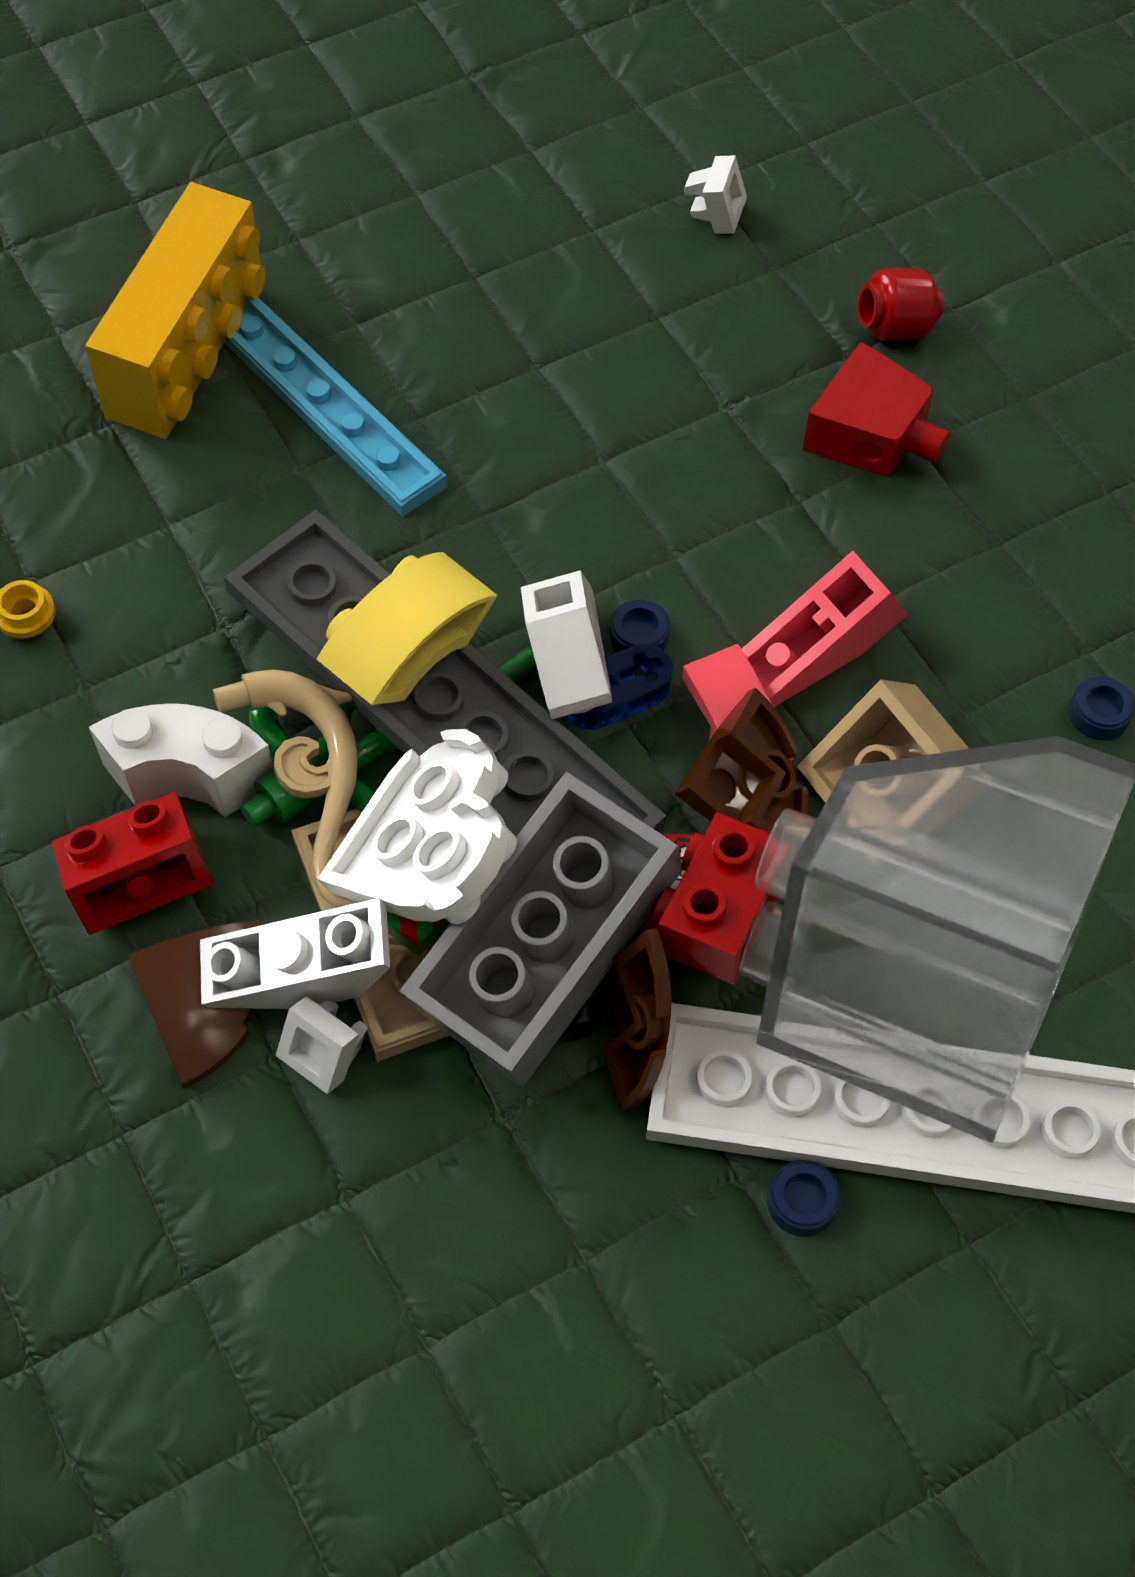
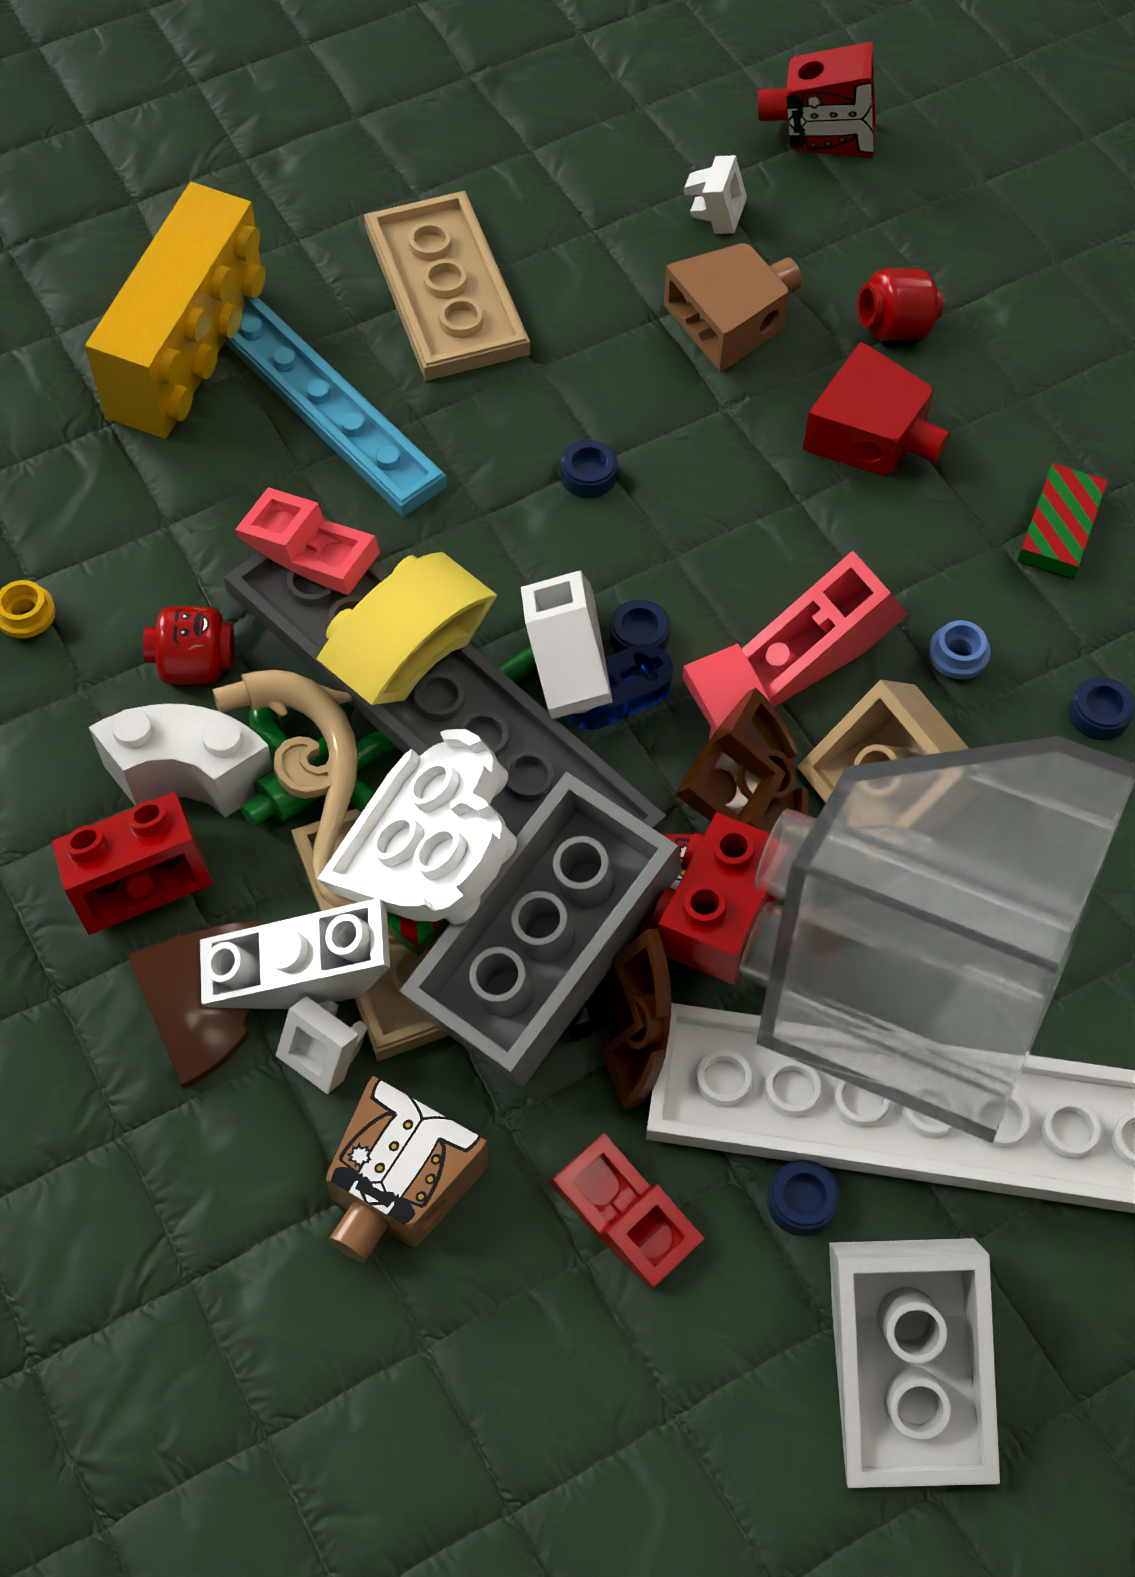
none -> red head [143,606,235,685]
none -> coral slope [235,487,380,596]
none -> torso [326,1076,489,1263]
none -> tan tile [364,191,530,381]
none -> red slope [548,1133,705,1288]
none -> dark blue tile [560,440,618,498]
none -> medium nougat torso [663,243,802,372]
none -> torso [758,42,876,157]
none -> white slope [829,1238,1000,1488]
none -> medium blue plate [928,620,991,679]
none -> tile [1017,463,1108,579]

